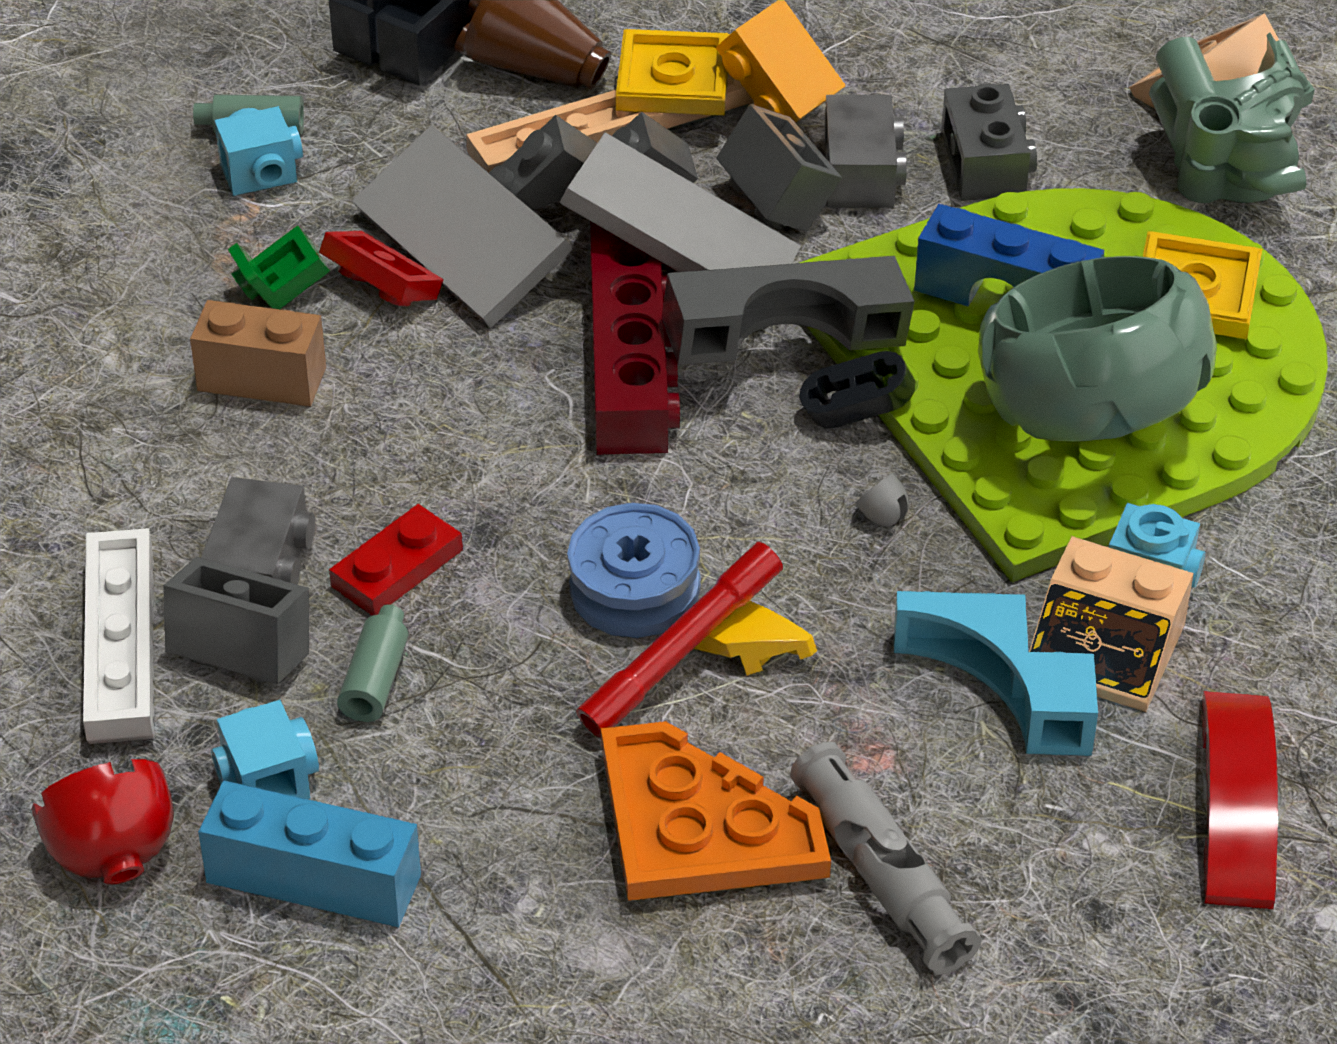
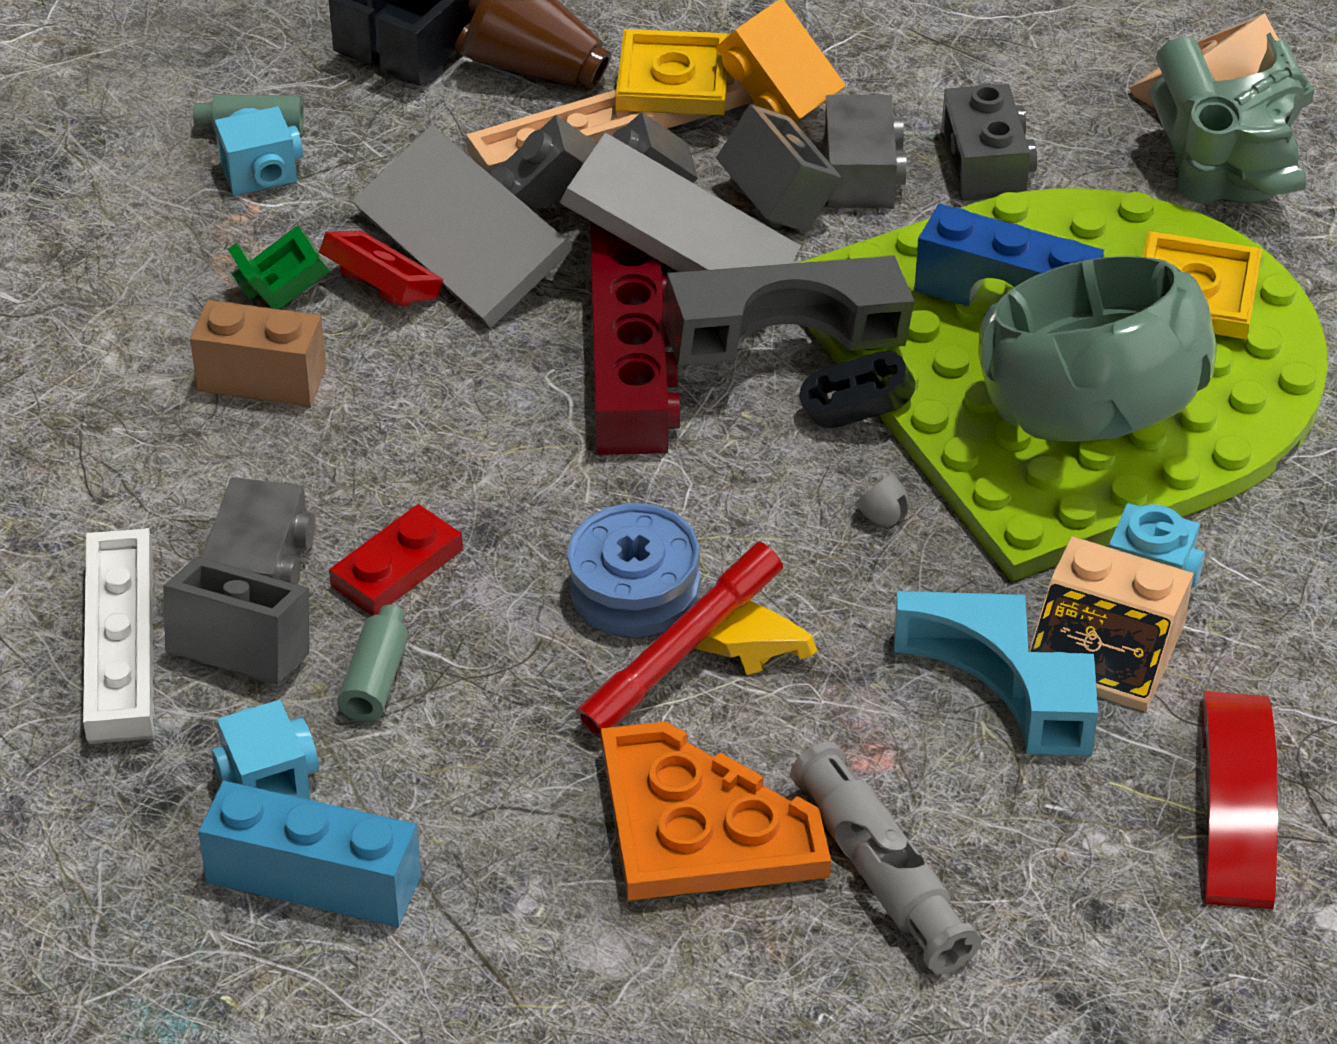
red cylinder [31,759,174,884] -> none

